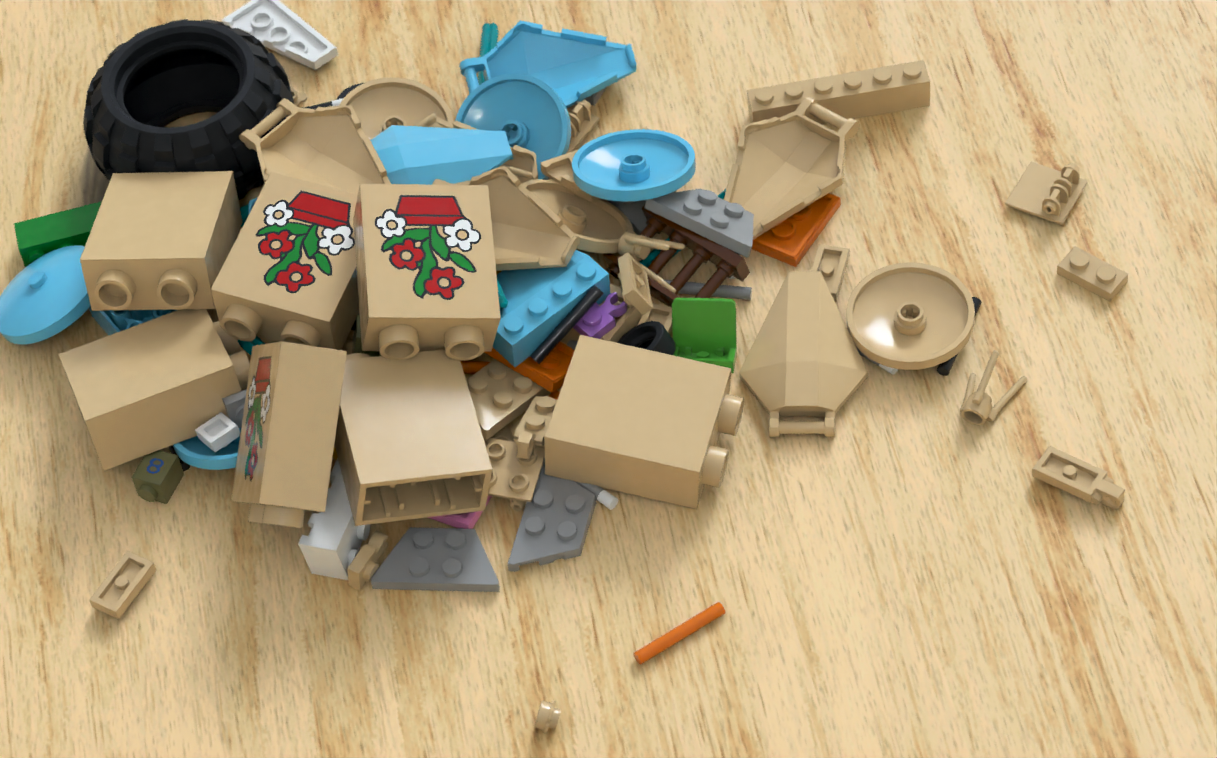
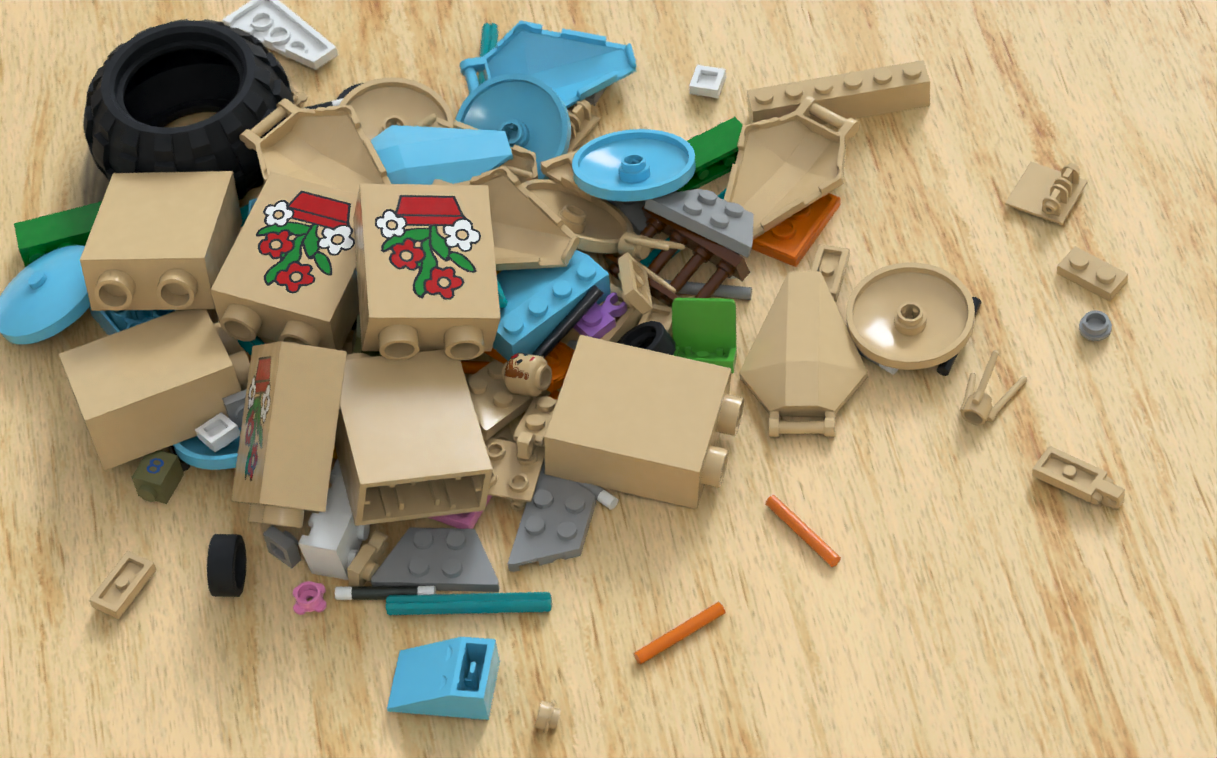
none -> black tyre [207,534,246,597]
none -> light grey plate [263,525,301,568]
none -> bright pink plate [292,581,327,615]
none -> pearl dark grey bar [335,586,436,600]
none -> teal axle [386,592,552,615]
none -> medium azure slope [387,637,500,720]
none -> tan head [502,353,552,397]
none -> green brick [676,117,743,192]
none -> white plate [689,65,726,98]
none -> orange bar [765,495,841,567]
none -> light grey plate [1079,310,1112,341]

